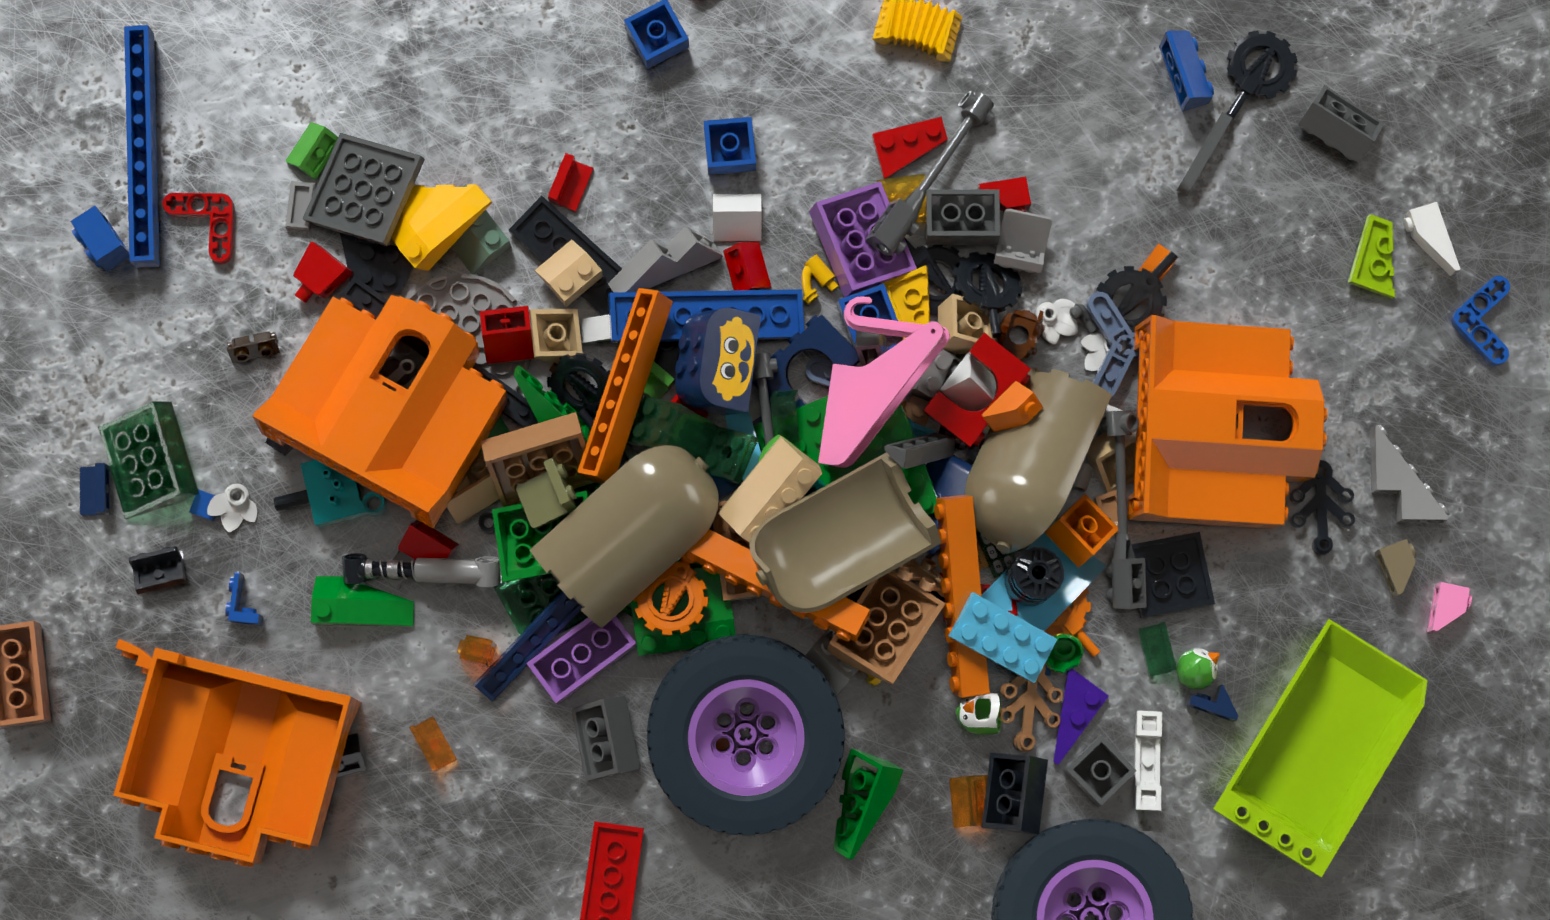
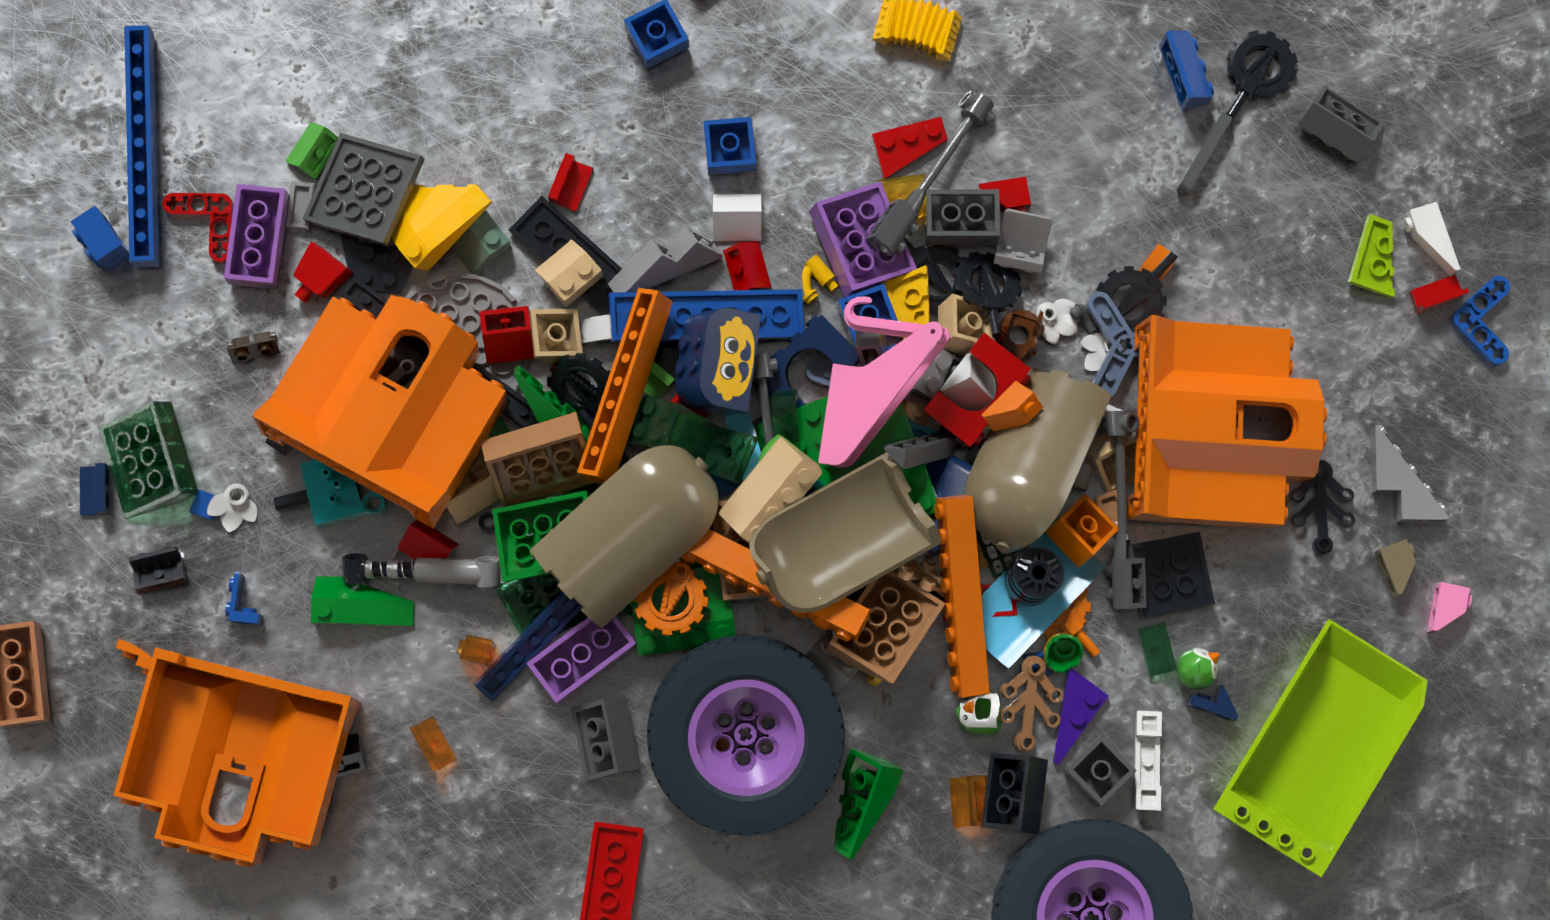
olive bracket [516,458,577,529] -> none
medium azure plate [948,592,1057,683] -> none
none -> medium lavender brick [224,184,289,290]
none -> red panel [1409,274,1469,314]

